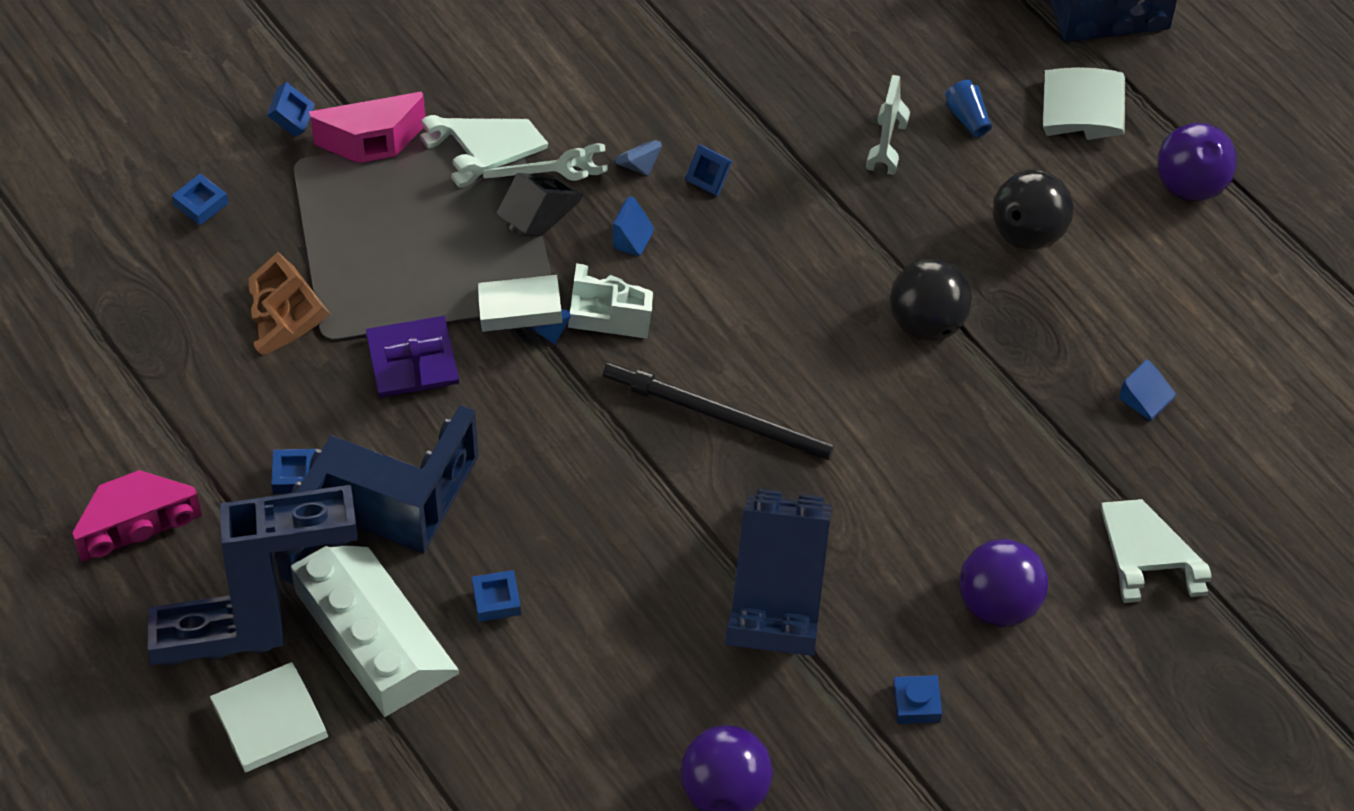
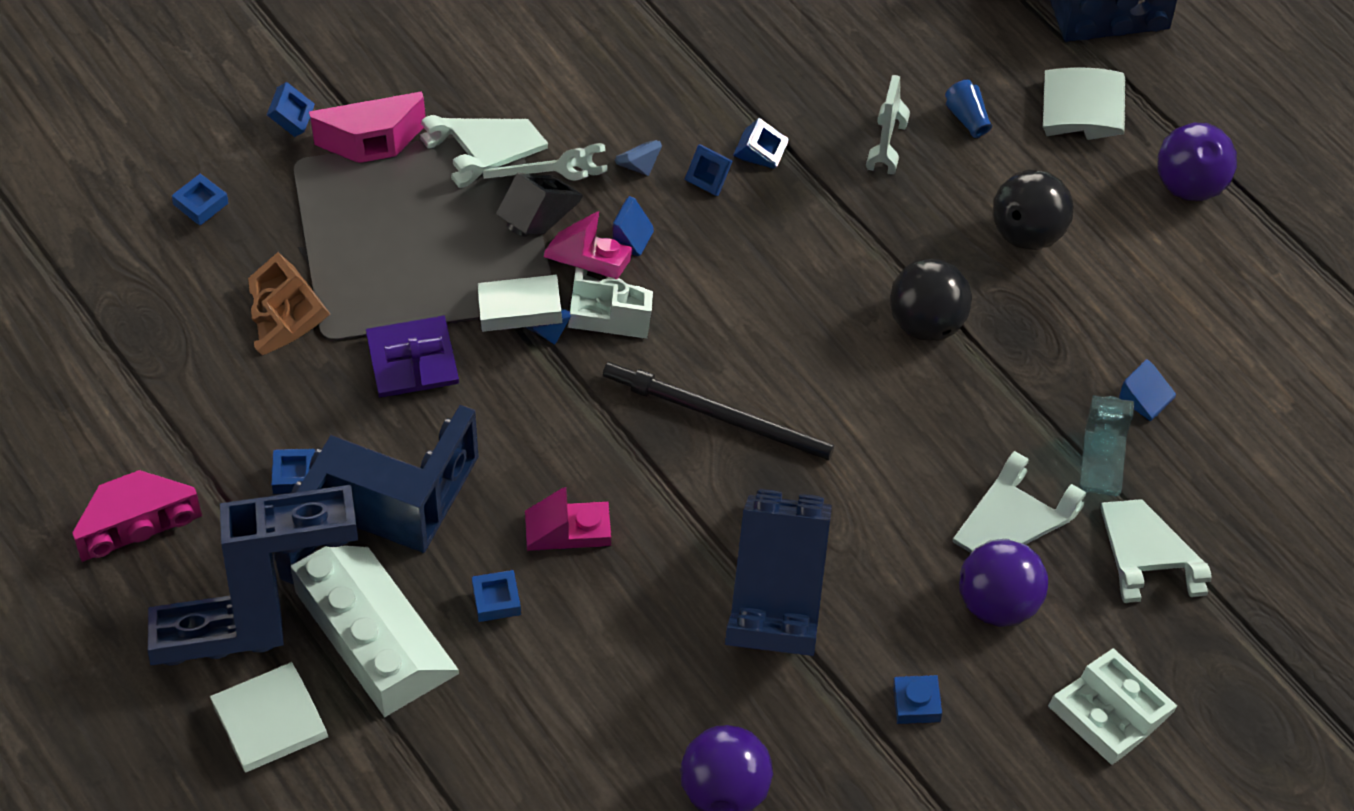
none -> dark pink slope [525,487,611,551]
none -> dark pink slope [544,211,632,279]
none -> blue slope [733,118,789,169]
none -> light aqua flag [953,451,1086,553]
none -> light aqua slope [1048,648,1177,765]
none -> clear light blue bracket [1079,395,1134,496]

